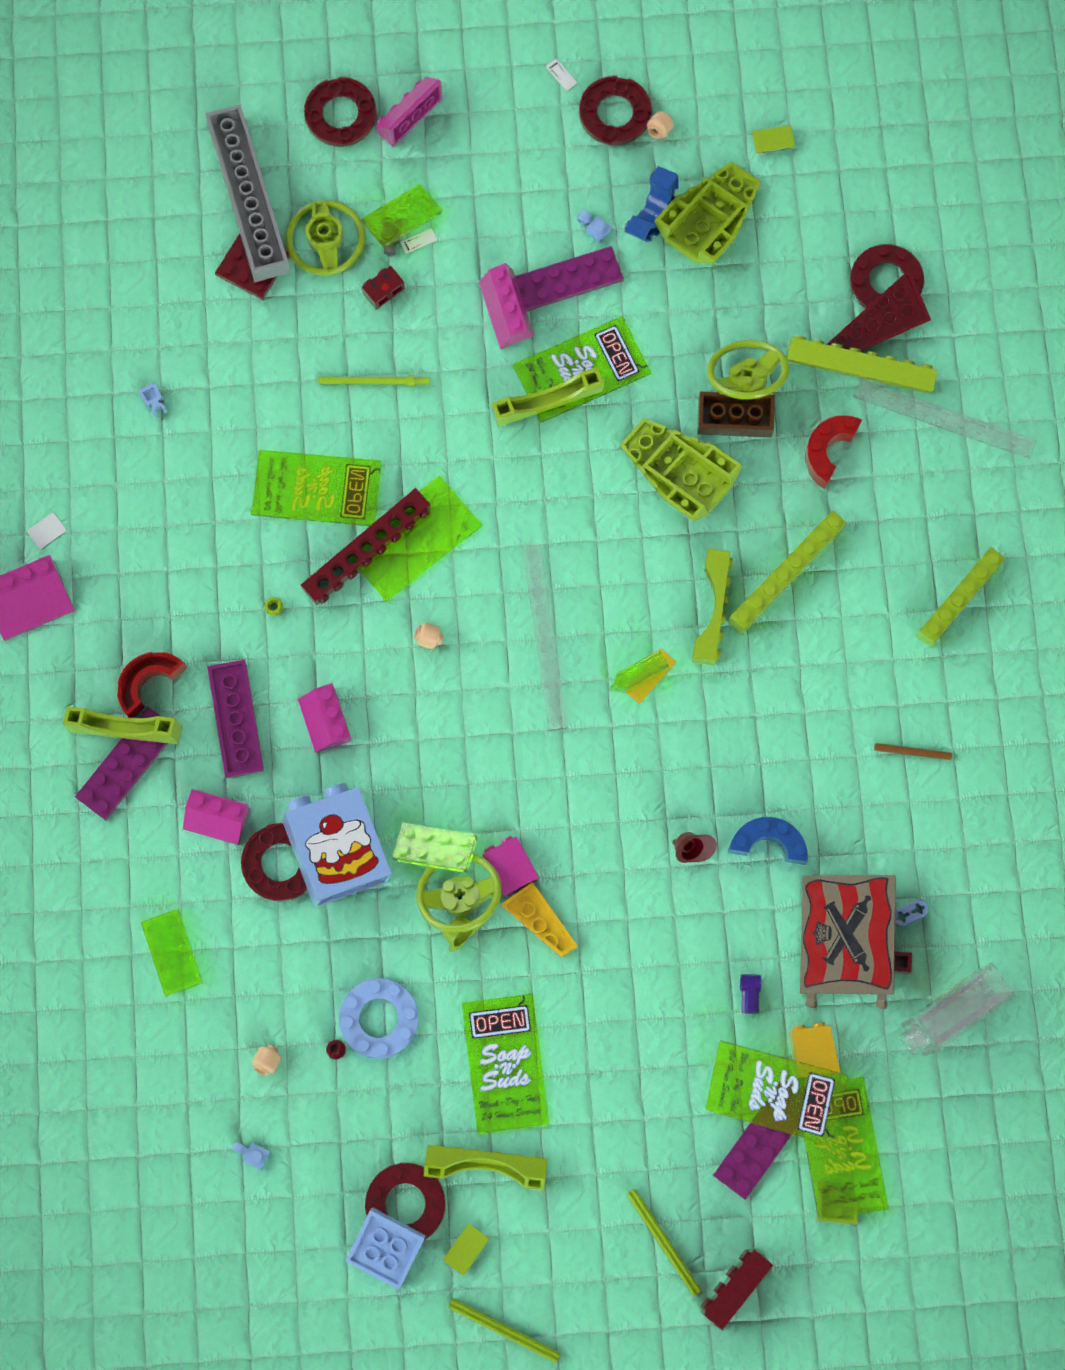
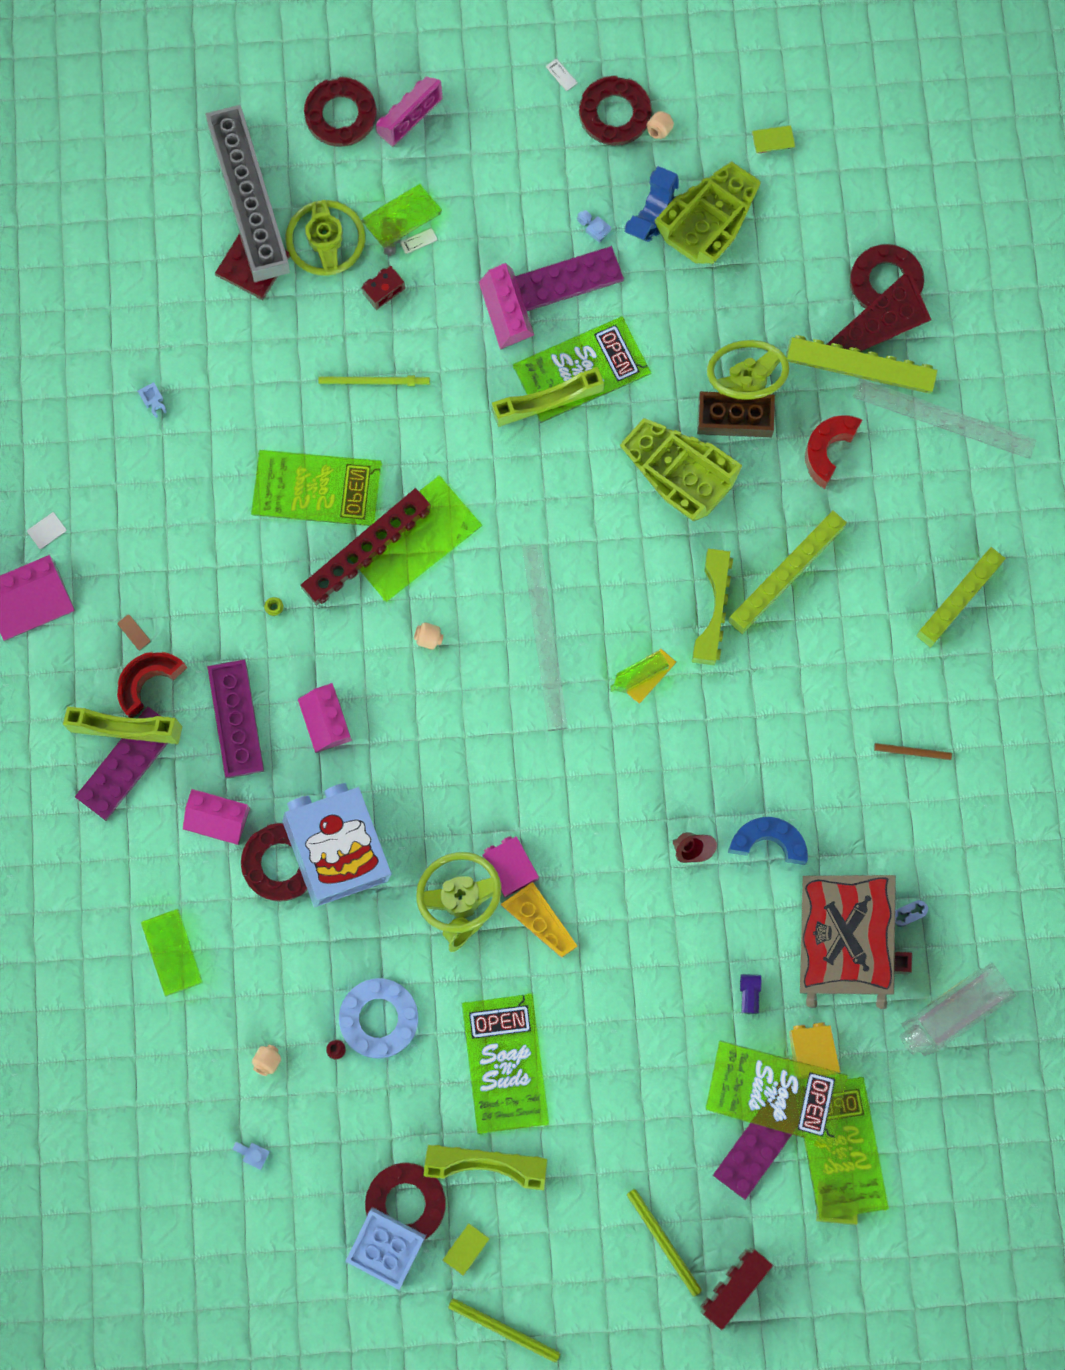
clear neon green plate [392,823,478,872] -> none
none -> nougat sticker [117,614,150,650]

